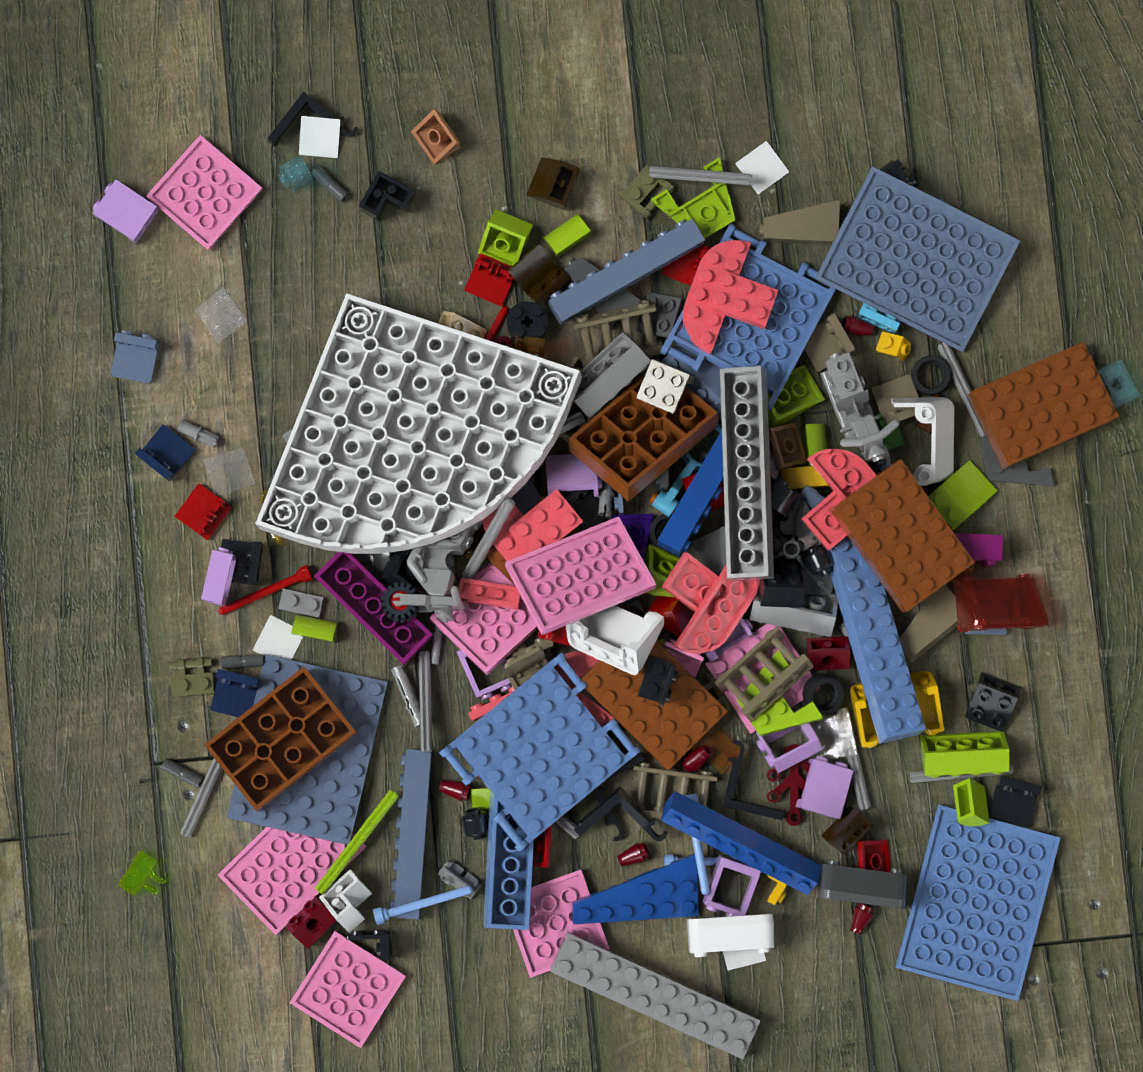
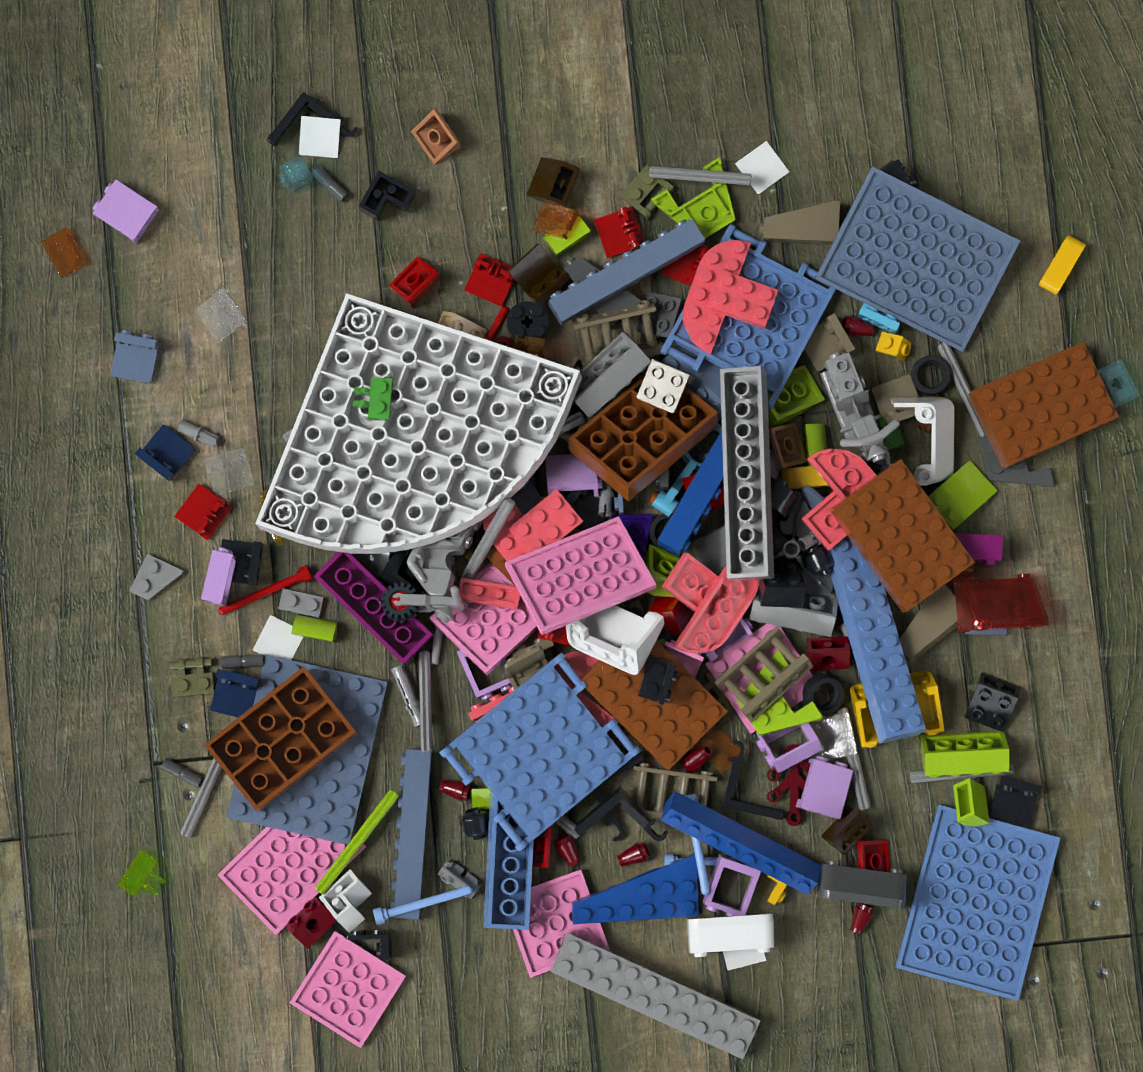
bright pink plate [146,135,263,251] -> none
lime slope [477,209,533,266] -> none
none -> clear orange plate [40,227,88,278]
none -> light grey wing [129,554,184,601]
none -> bright green hinge [353,377,393,421]
none -> red slope [388,256,440,308]
none -> clear orange plate [532,203,579,240]
none -> dark red cone [555,834,581,867]
none -> red hinge [593,206,645,258]
none -> yellow beam [1038,234,1086,295]

